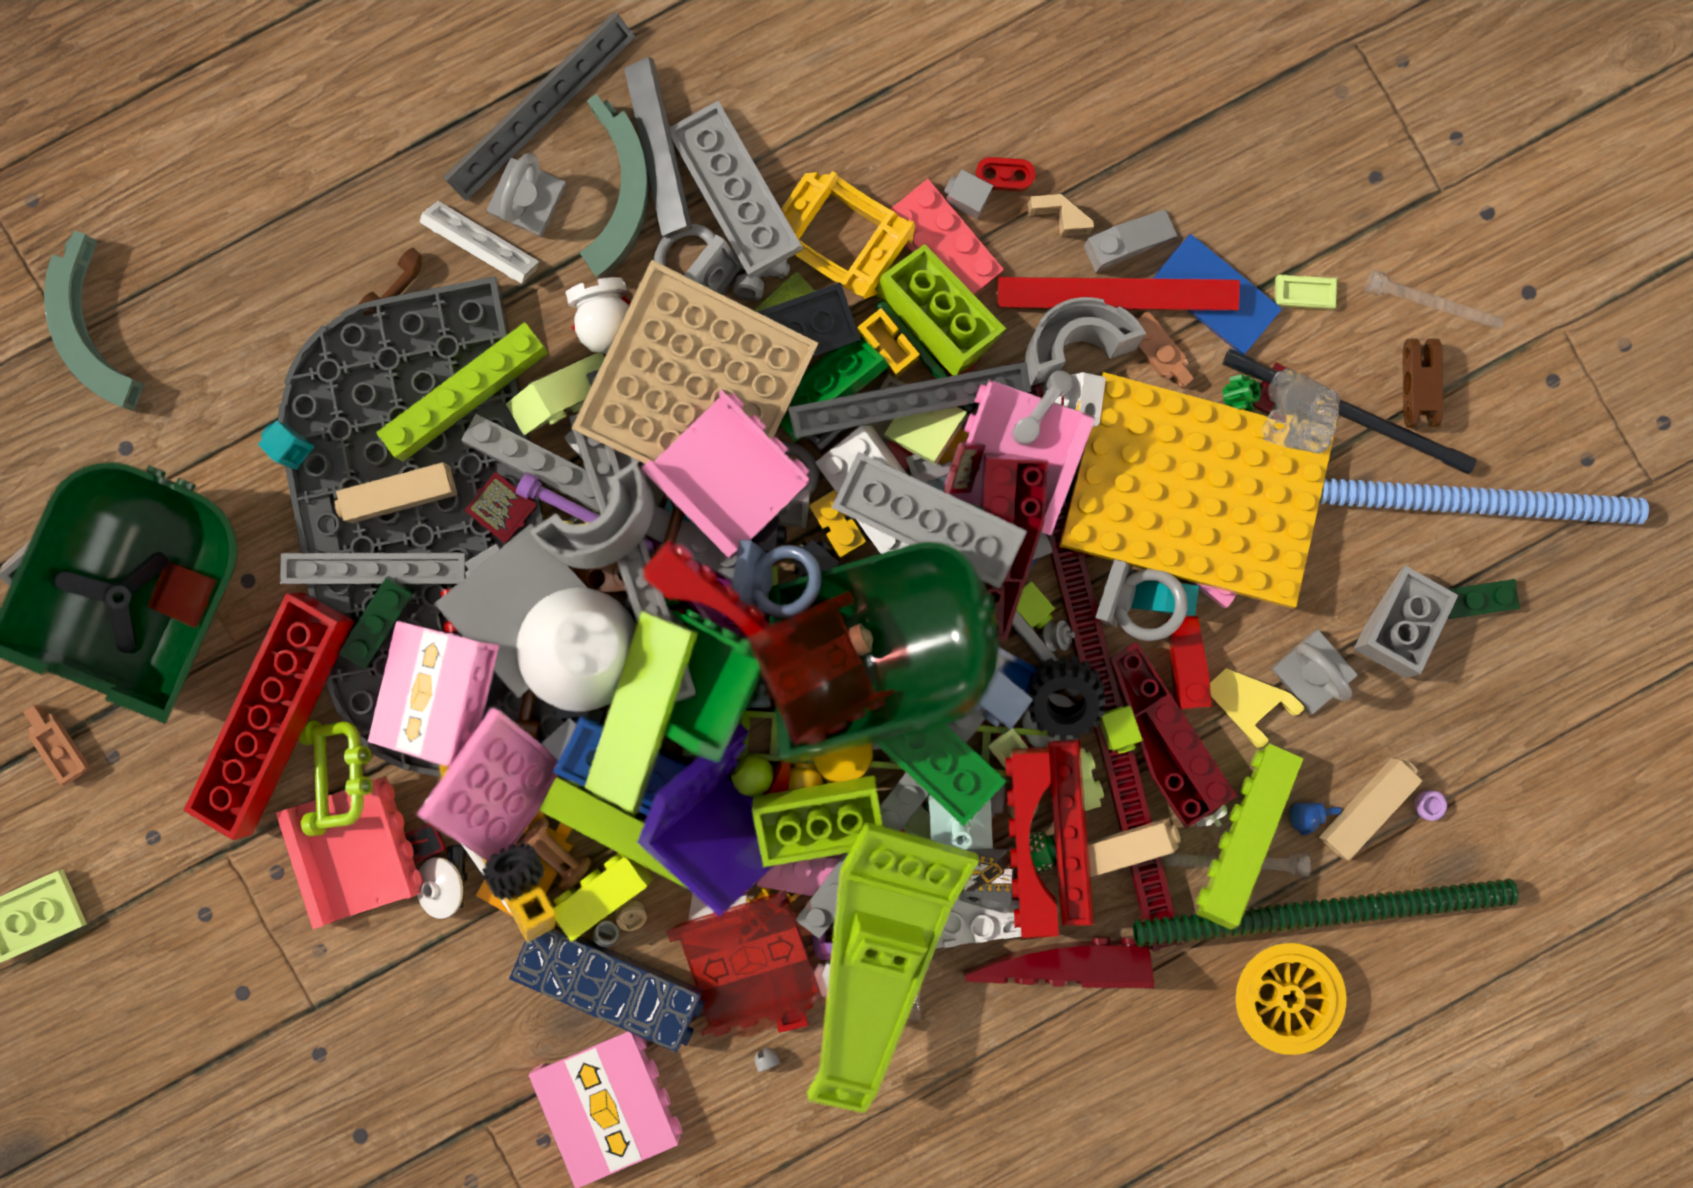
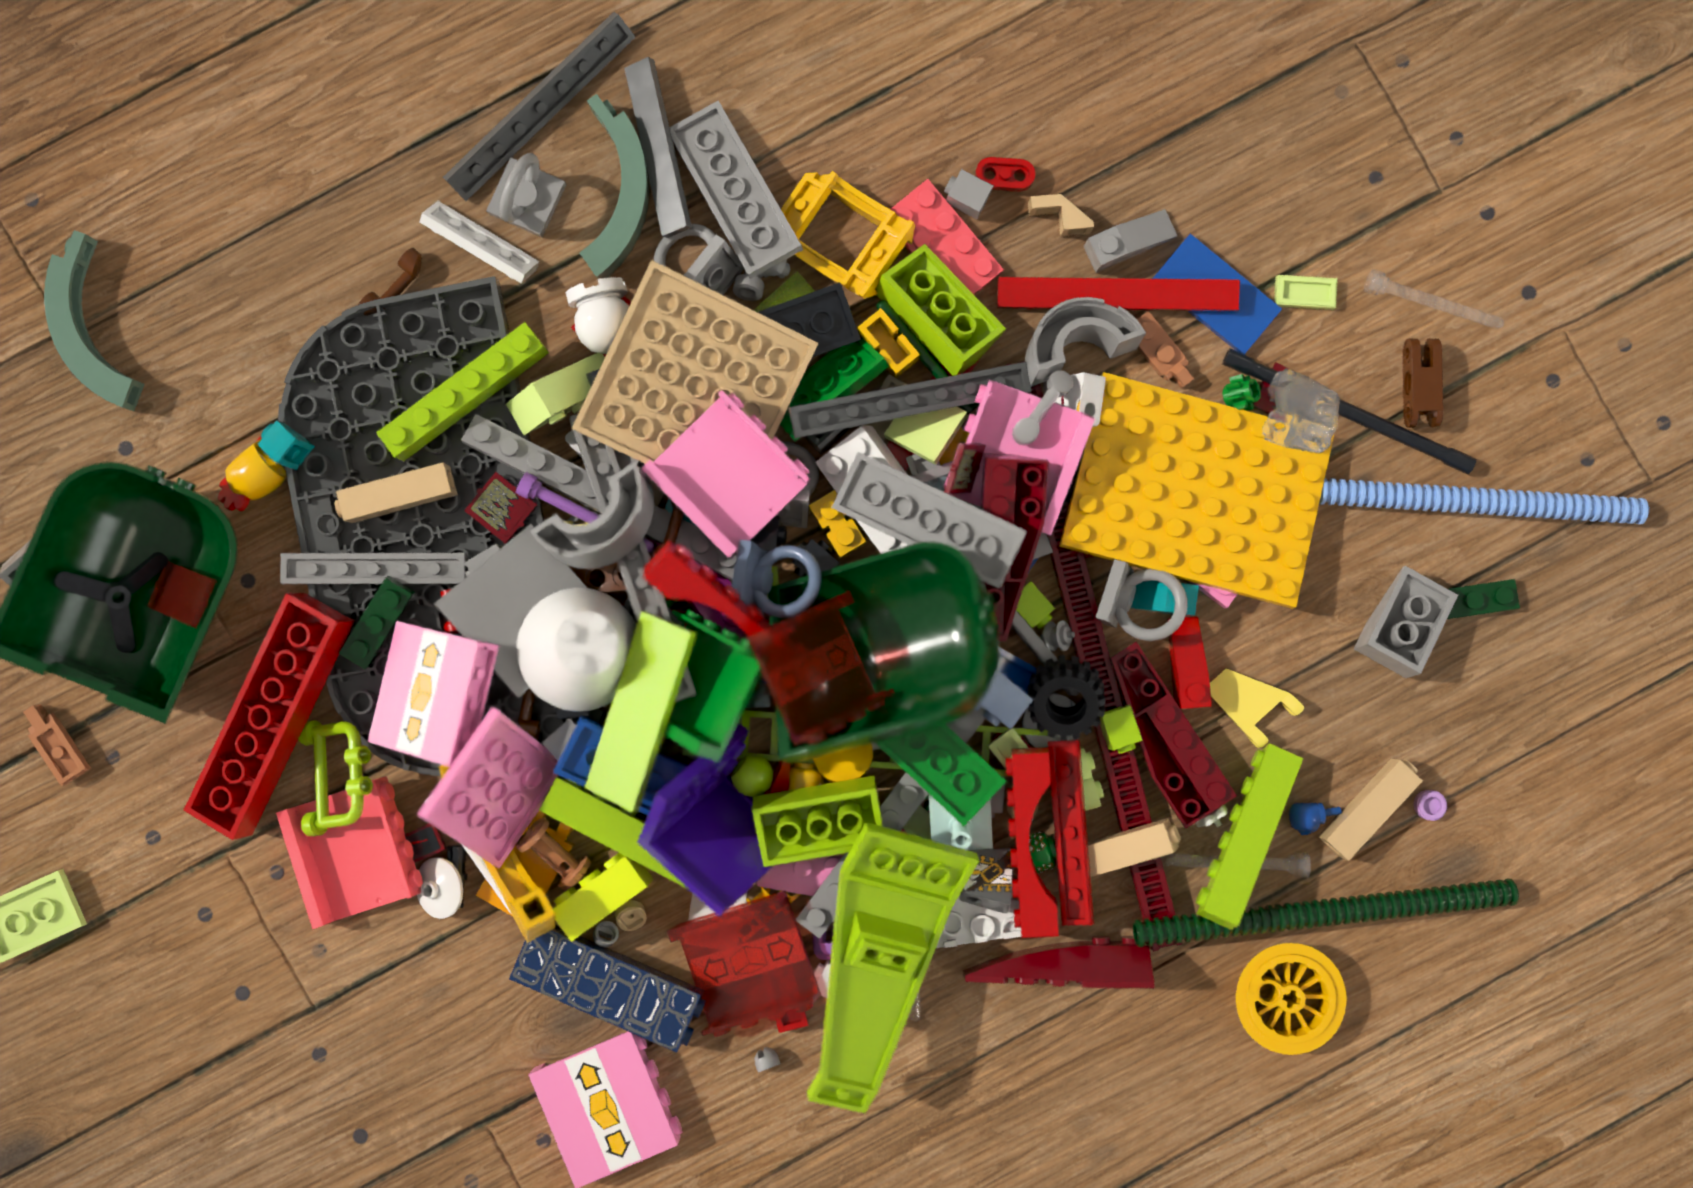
black tyre [482,843,545,900] -> none
tan tile [849,624,873,656] -> none
light grey tile [1270,630,1358,714] -> none
none -> yellow piece [218,436,287,512]

